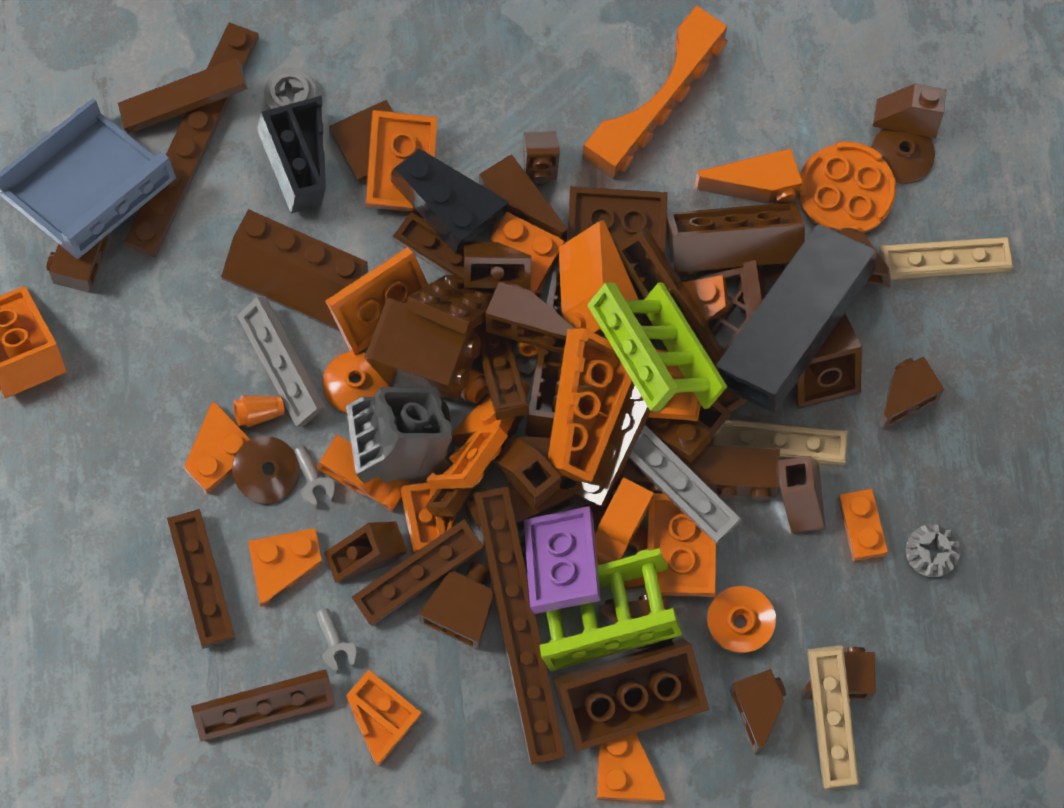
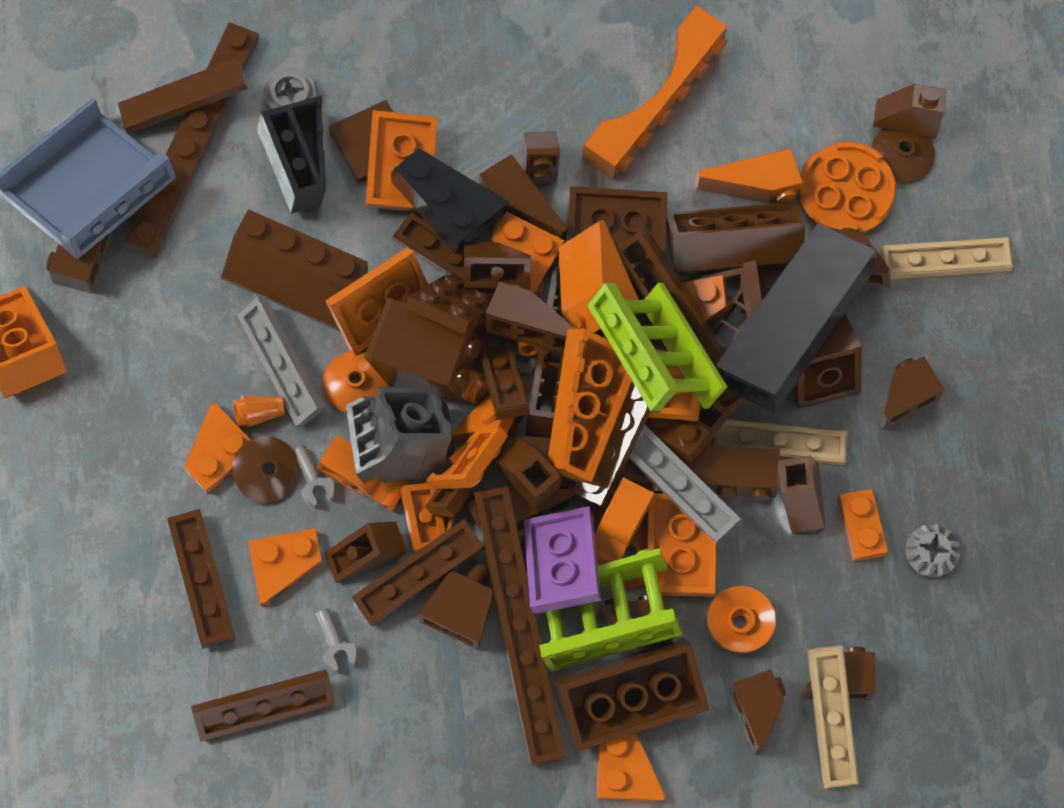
orange wing [346,669,422,766] -> none

